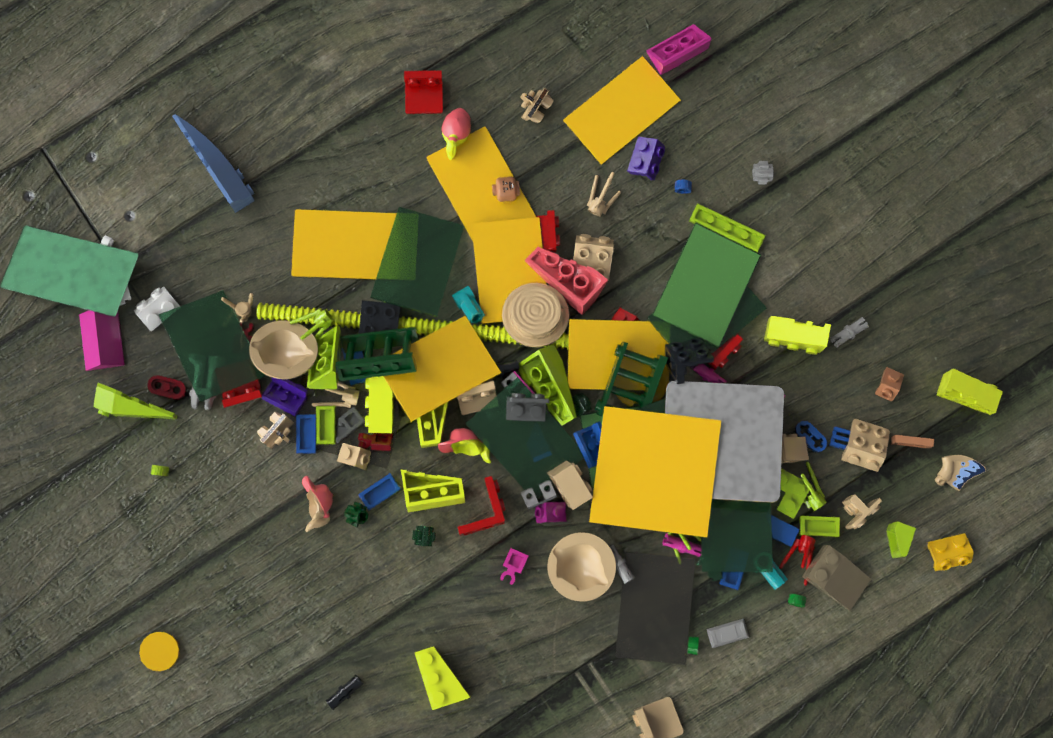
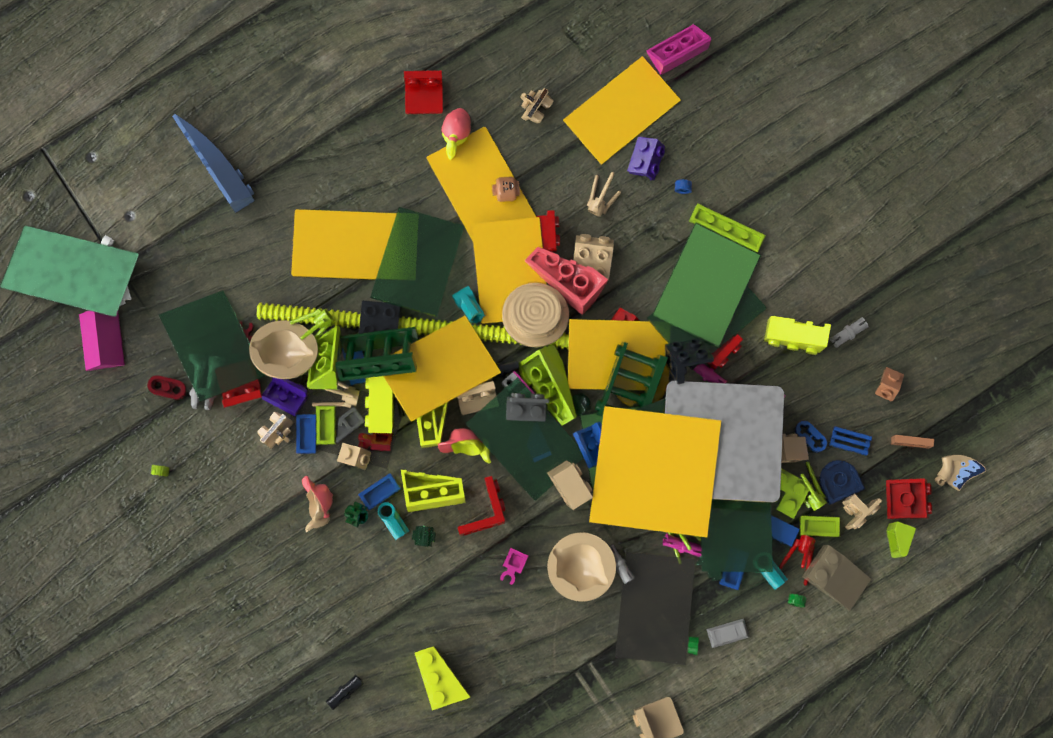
lime wedge [93,383,178,419] -> none
white bracket [134,287,181,331] -> none
yellow tile [139,632,180,671] -> none
tan plant [221,293,253,323] -> none
flat silver piece [521,480,557,509] -> none
magenta bracket [535,502,566,523] -> none
light grey gear [752,161,773,184] -> none
tan bracket [841,419,890,472] -> none
yellow bracket [928,533,974,571] -> none
neon yellow wedge [937,369,1003,415] -> none
none -> teal piece [378,502,409,540]
none -> dark blue tile [819,460,865,505]
none -> red plate [886,479,933,519]

